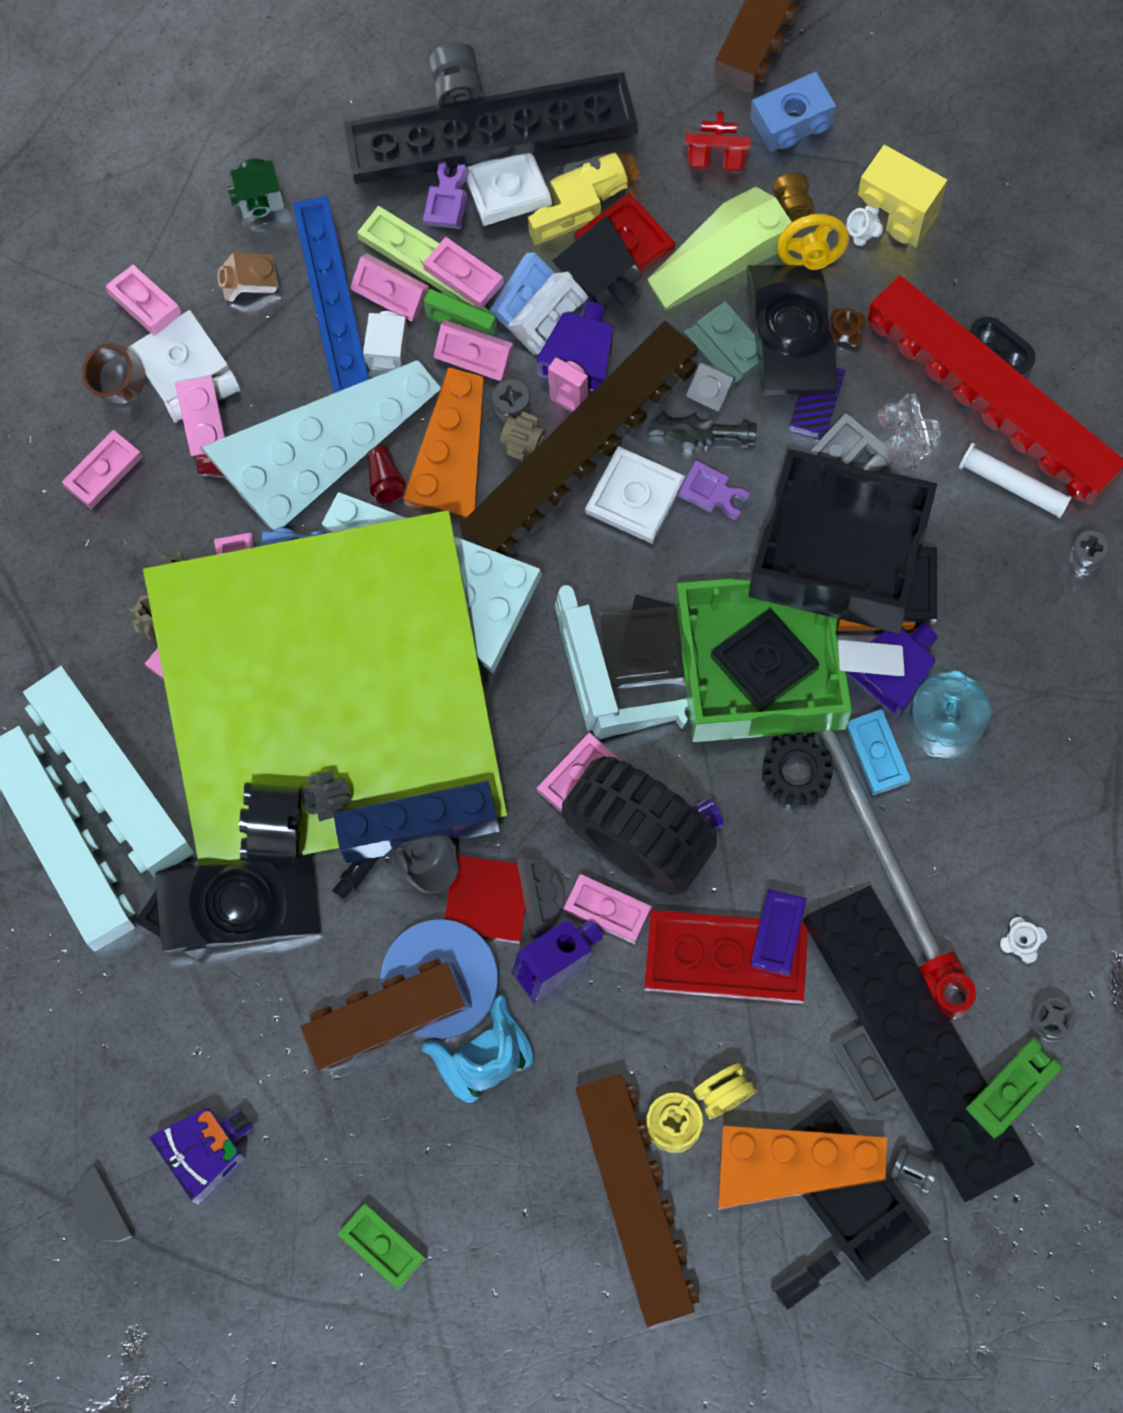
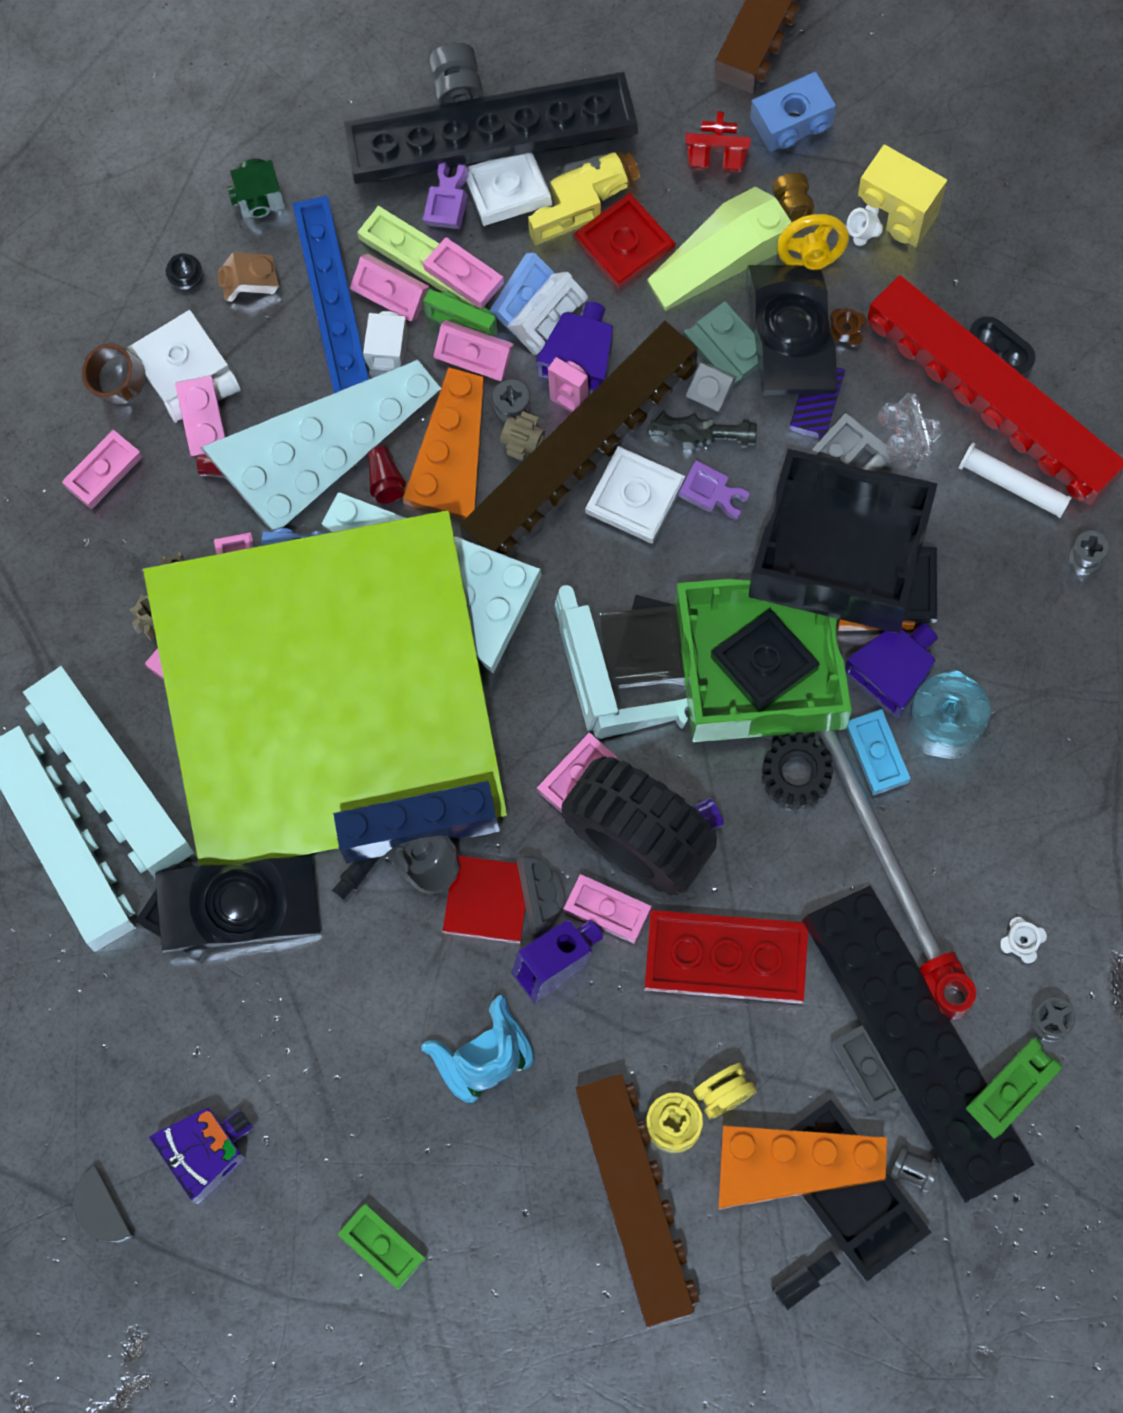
bright pink plate [105,265,182,336] -> none
black brick [239,782,302,863] -> none
reddish brown brick [300,958,472,1071] -> none
dark grey gear [301,770,351,821] -> none
medium blue piece [380,919,499,1039] -> none
black torso [553,215,641,310] -> none
dark purple tile [750,889,807,977] -> none
white sticker [838,640,904,676] -> none
none -> black plate [166,253,203,289]

